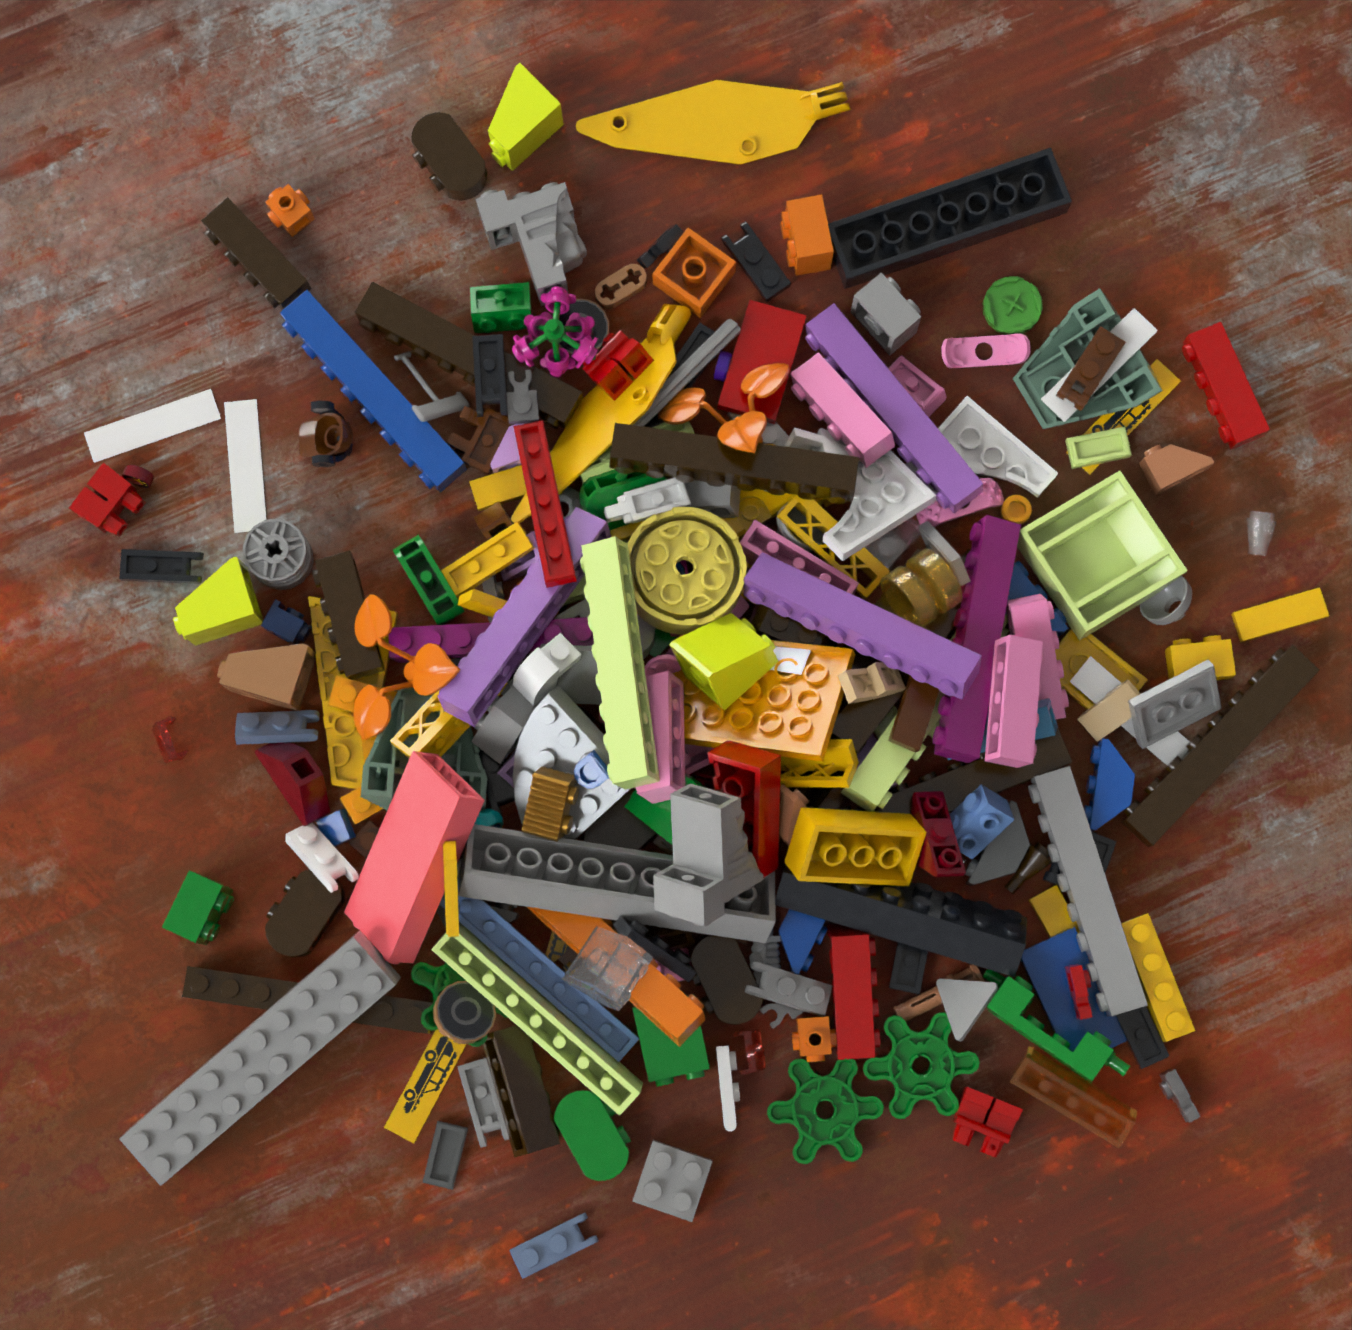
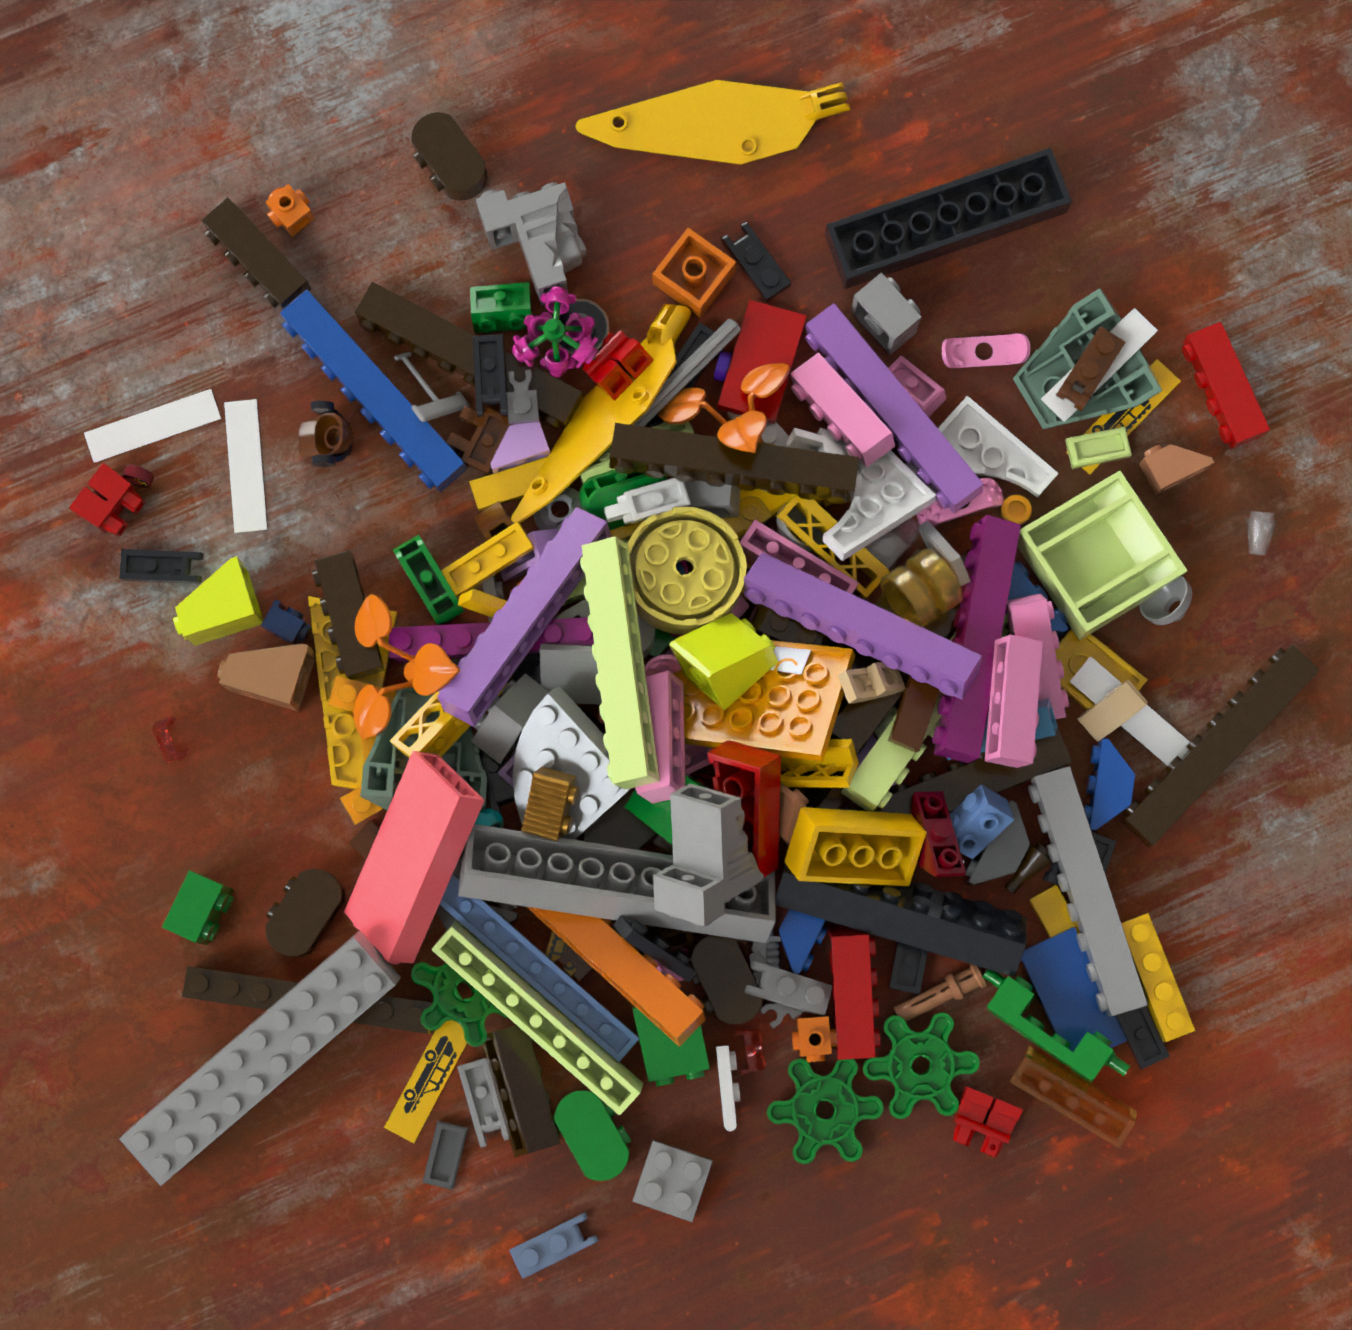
sand blue hinge [235,710,320,745] -> none
light grey wheel [242,518,314,590] -> none
dark red slope [254,742,330,826] -> none
white hinge [285,823,359,893] -> none
blue tile [316,809,356,847] -> none
black tile [433,981,496,1044] -> none
yellow tile [443,841,459,937] -> none
neon yellow slope [488,63,564,171] -> none
white brick [512,633,582,706] -> none
red tile [513,420,577,588] -> none
clear slope [562,926,654,1011] -> none
tile [574,750,609,789] -> none
medium nougat beam [595,264,647,309] -> none
black plate [636,224,684,269] -> none
orange brick [780,194,834,276] -> none
light grey piece [936,979,998,1041] -> none
bright green tile [982,276,1043,335] -> none
red plate [1065,964,1093,1020] -> none
light grey tile [1128,660,1222,749] -> none
flat silver plate [1159,1069,1201,1123] -> none
yellow brick [1165,635,1236,681] -> none
yellow tile [1231,587,1329,643] -> none

